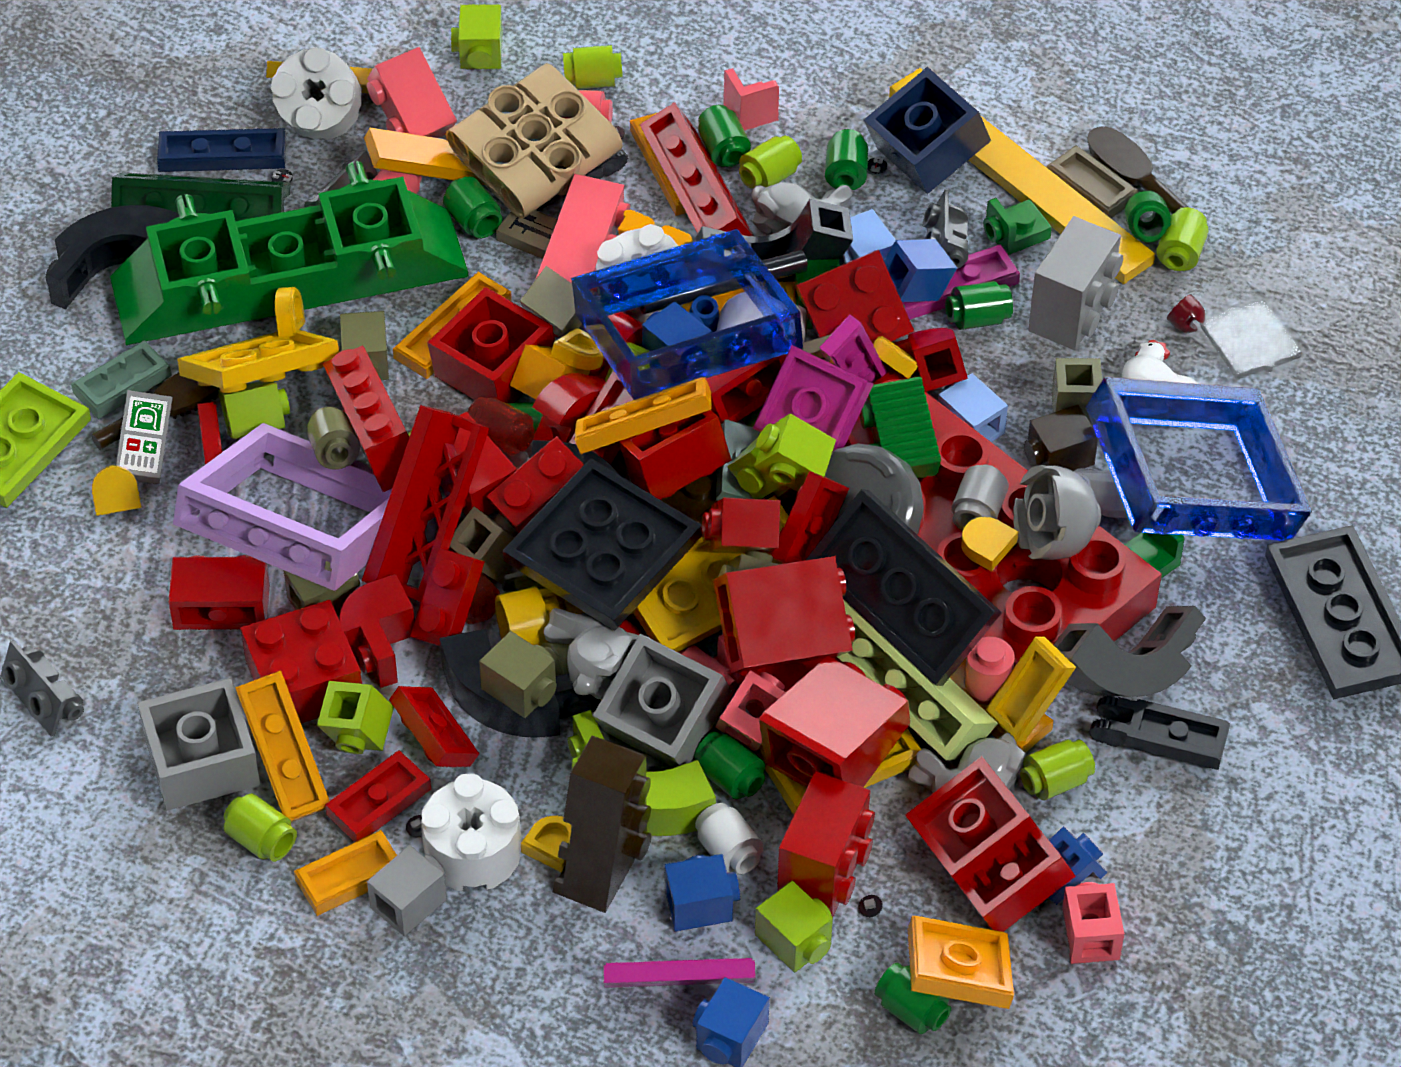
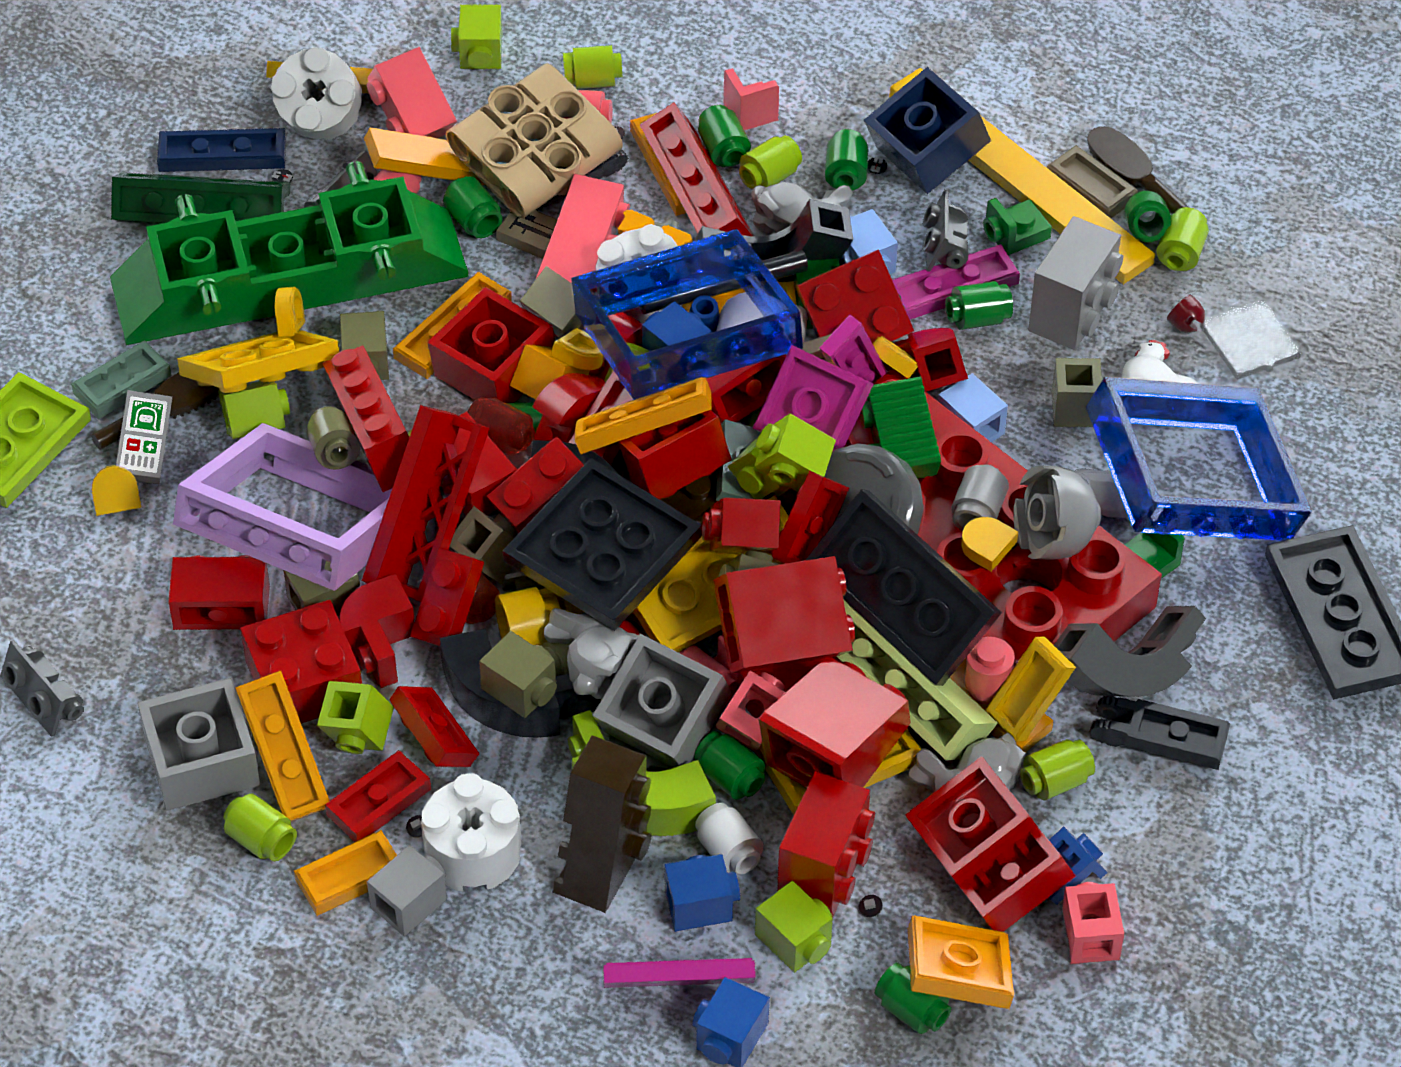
black arch [45,205,179,309] -> none
red tile [197,402,223,465] -> none
yellow tile [521,815,572,872] -> none
blue brick [884,239,957,302] -> none
dark brown brick [1024,404,1099,471] -> none

